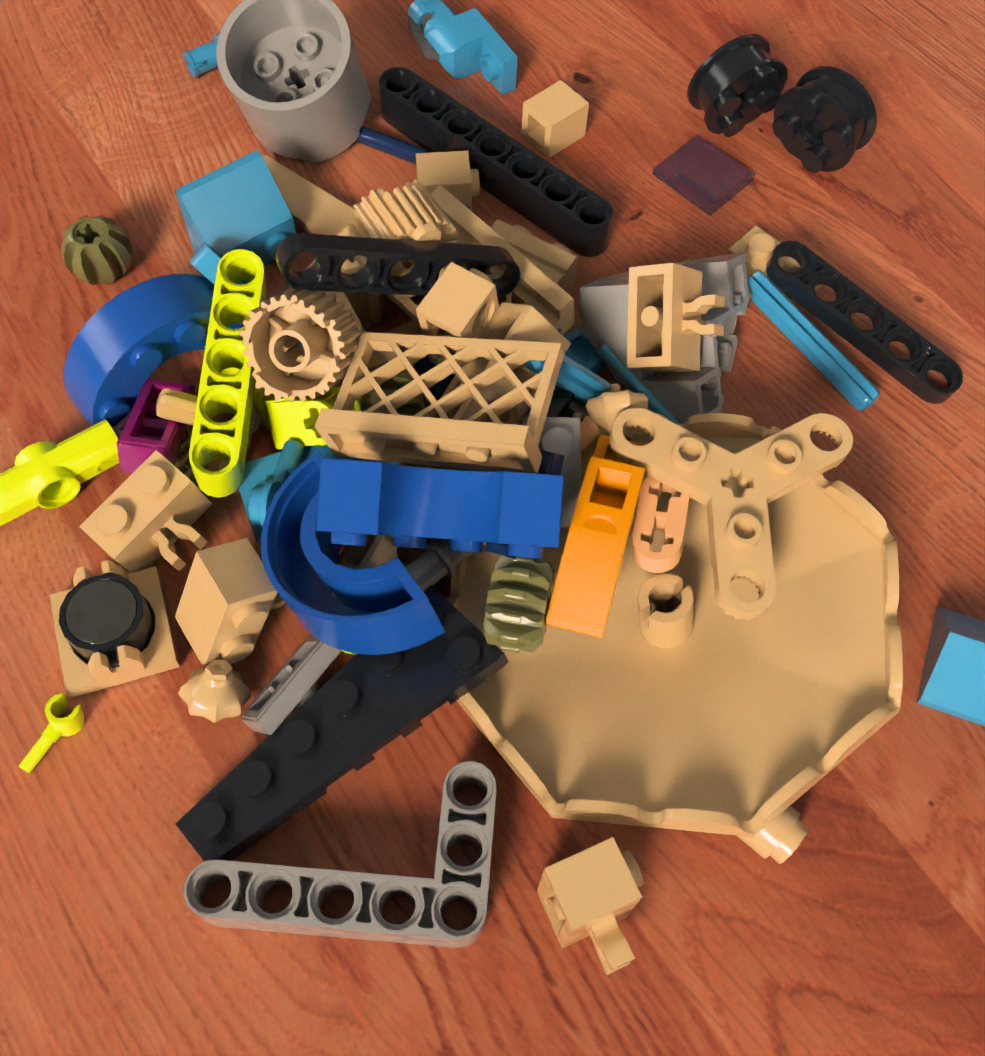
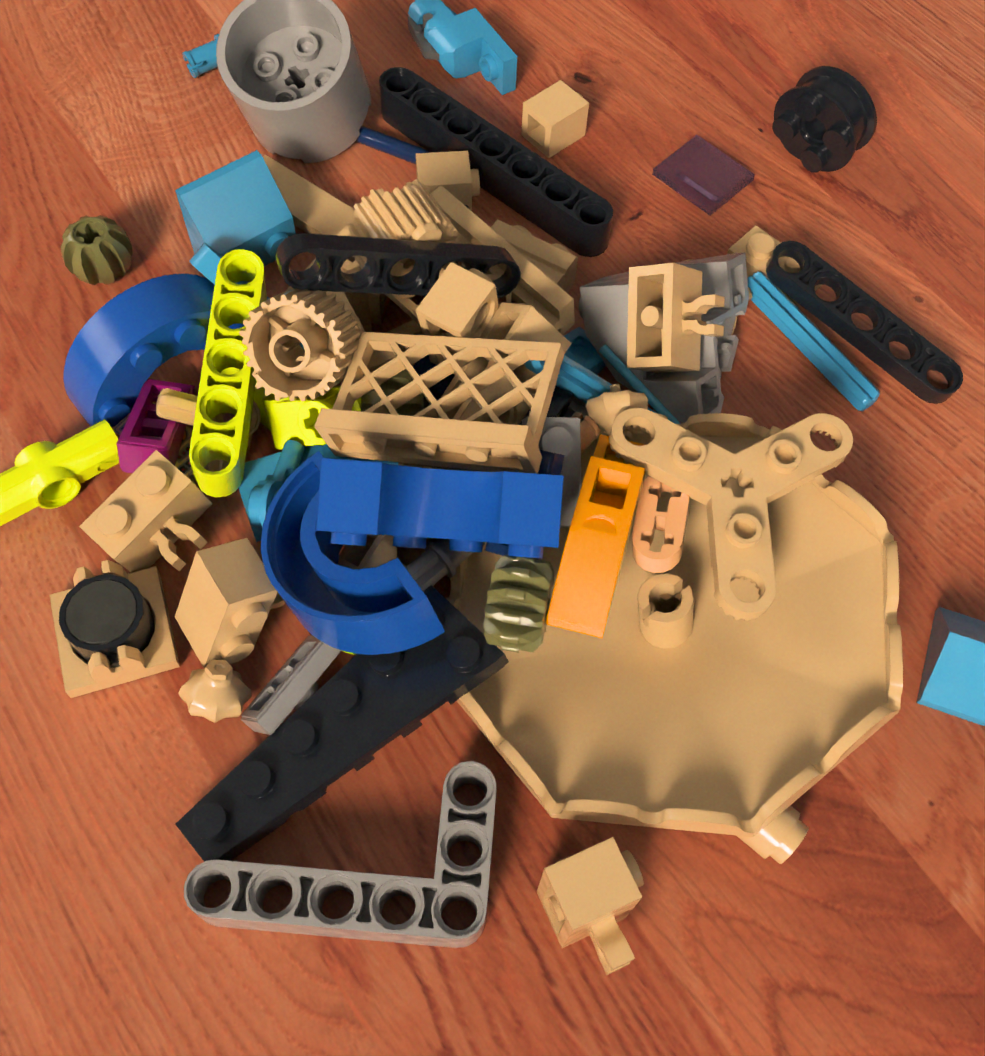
neon yellow hand [18,693,84,774] -> none
black wheel [687,34,788,137] -> none

